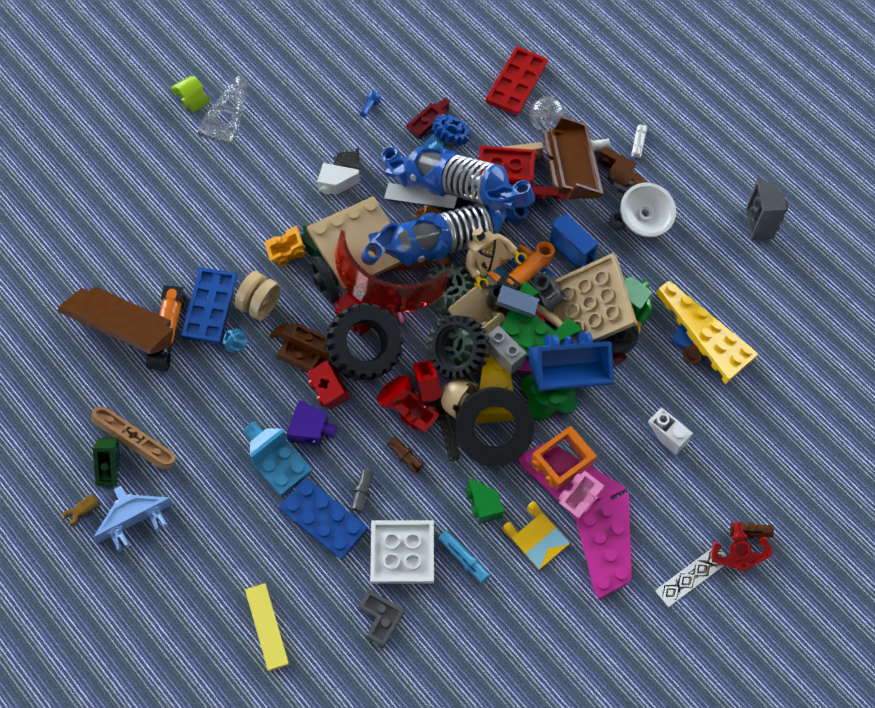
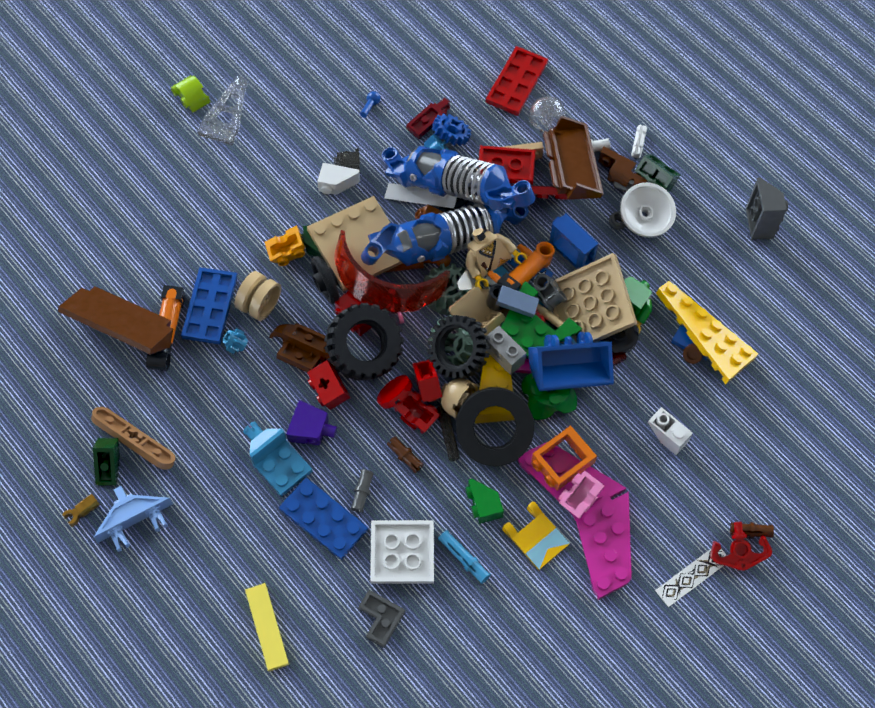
none -> white sticker [457,269,476,290]
none -> brick [635,154,681,191]

